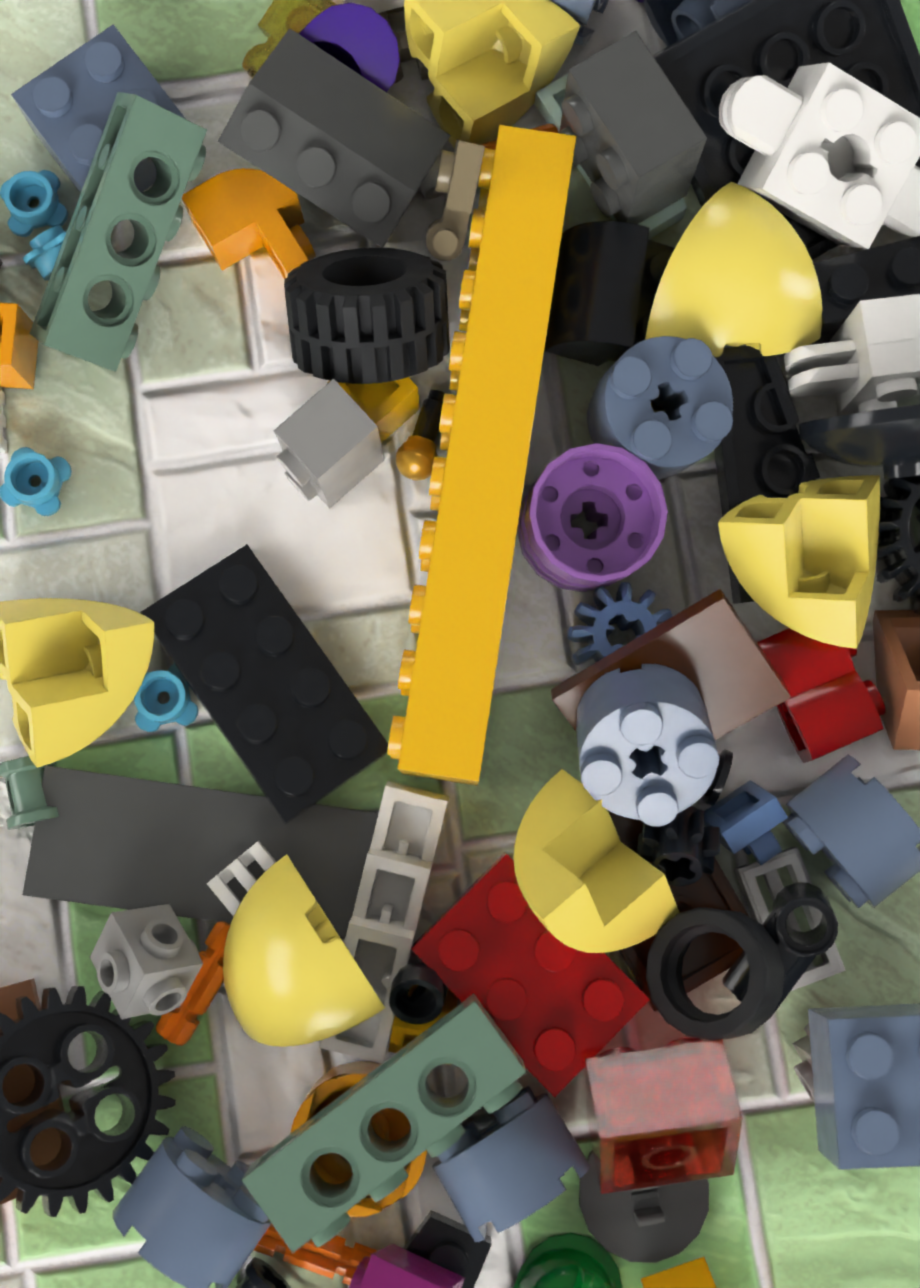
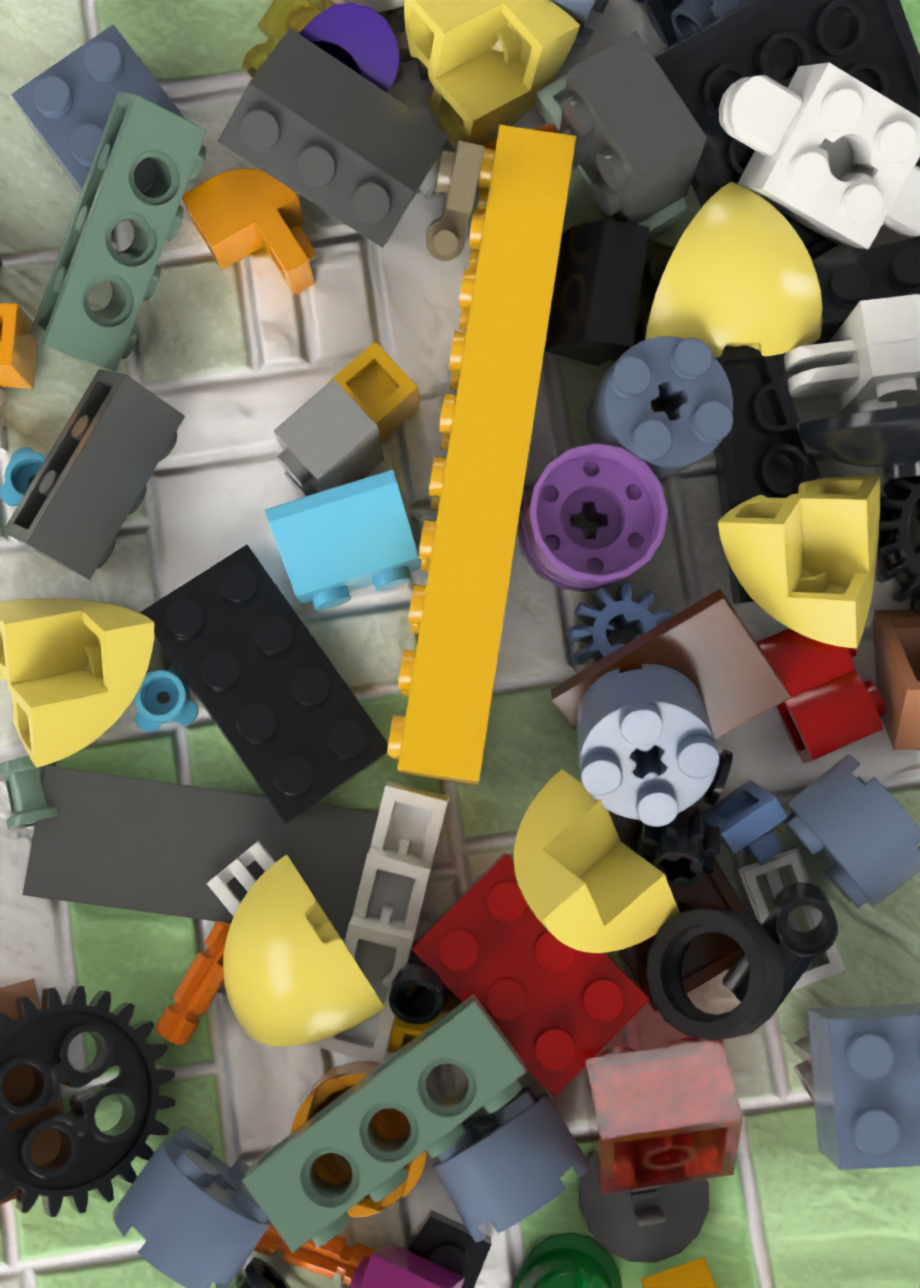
medium azure plate [0,170,68,237] -> none
medium azure plate [23,225,67,281] -> none
light grey brick [90,904,203,1019] -> none
black tyre [284,248,450,384] -> none
piece [396,389,445,481] -> none
none -> dark grey brick [2,369,185,580]
none -> medium azure slope [265,470,421,610]

